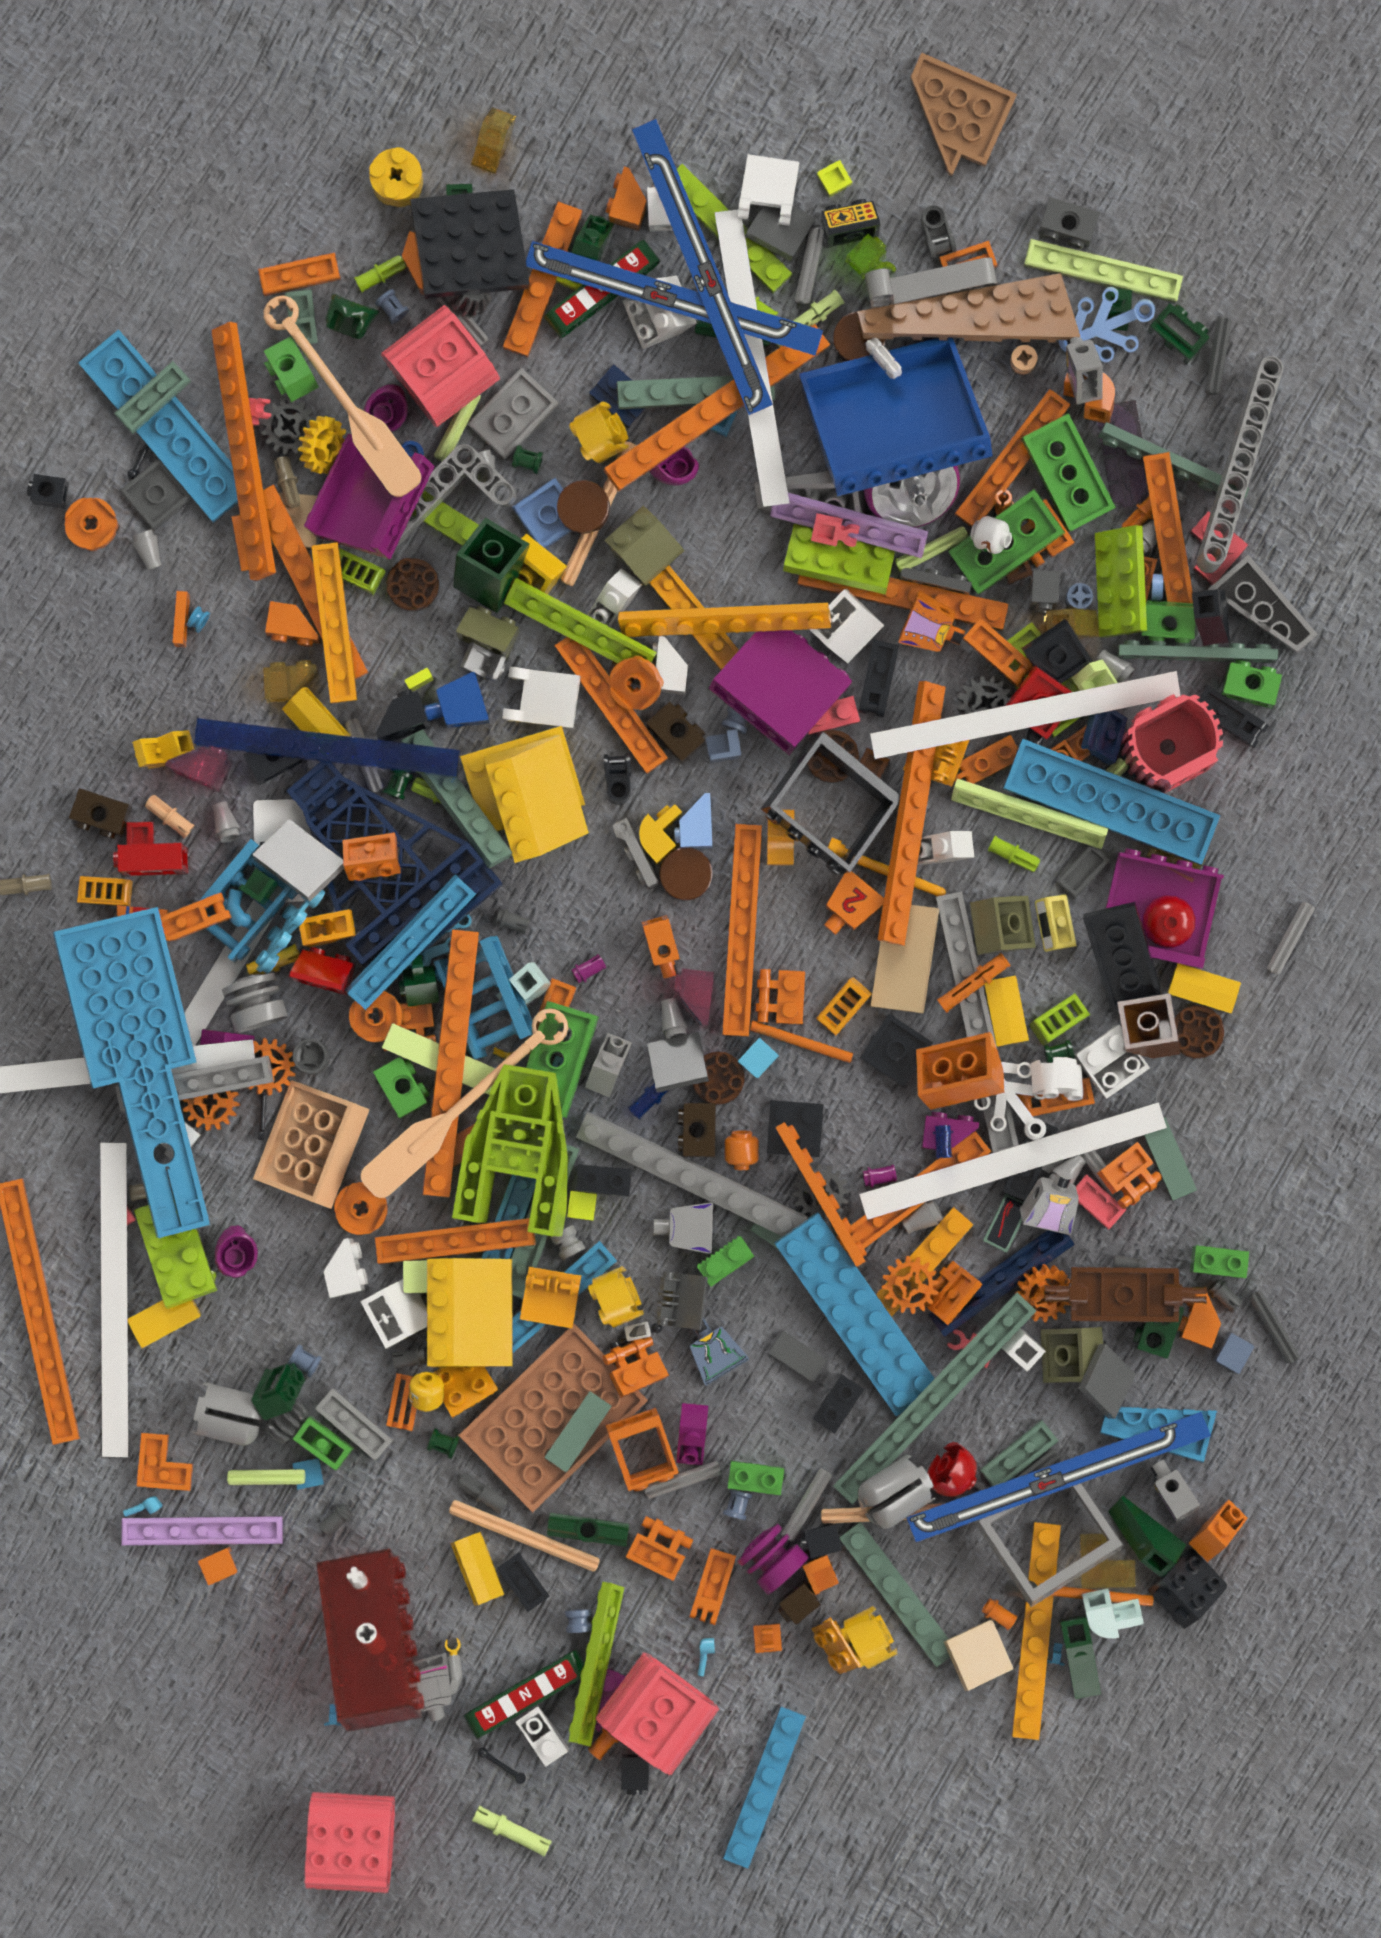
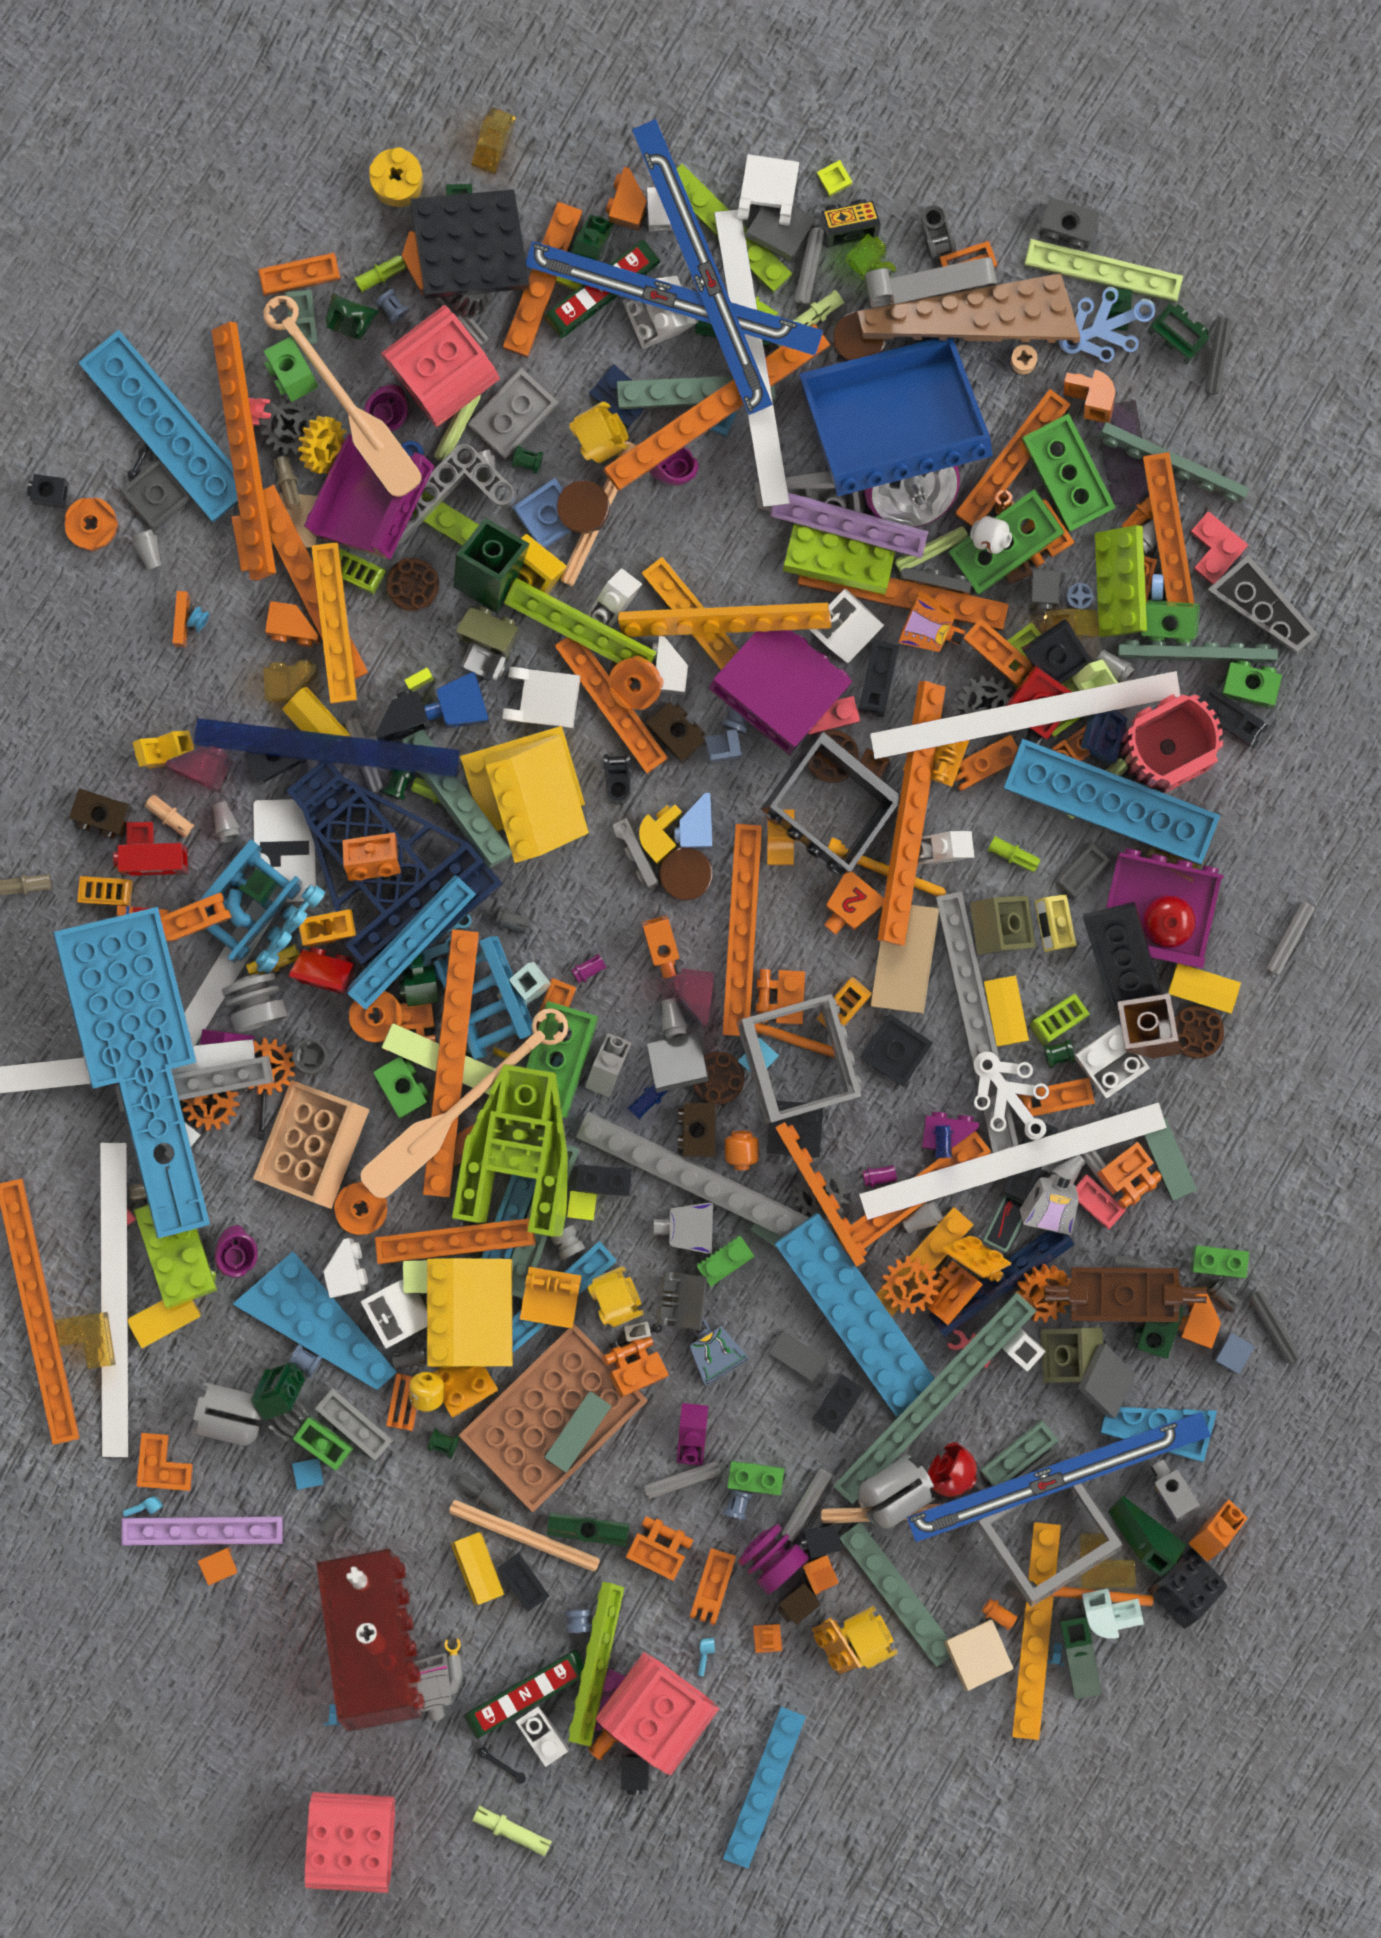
sand green tile [114,361,191,434] -> none
yellowish green axle [227,1469,306,1485] -> none
tile [252,819,344,902] -> none
olive slope [604,505,684,586] -> none
orange window [605,1408,679,1491] -> none
coral plate [811,513,860,547] -> none
white axle [866,337,902,379] -> none
medium nougat wing [910,53,1017,176] -> none
orange slope [916,1032,1005,1110] -> none
orange pin [937,952,1011,1013] -> none
yellowish green tile [951,779,1108,849] -> none
white cylinder [1031,1057,1083,1101] -> none
light grey torso [1066,337,1103,404] -> none
black slope [1192,589,1230,646] -> none
light grey beam [1197,356,1283,573] -> none
none -> clear yellow plate [56,1312,116,1369]
none -> dark azure wing [233,1251,397,1390]
none -> light grey window [736,994,861,1124]
none -> light orange hinge [941,1235,1011,1282]

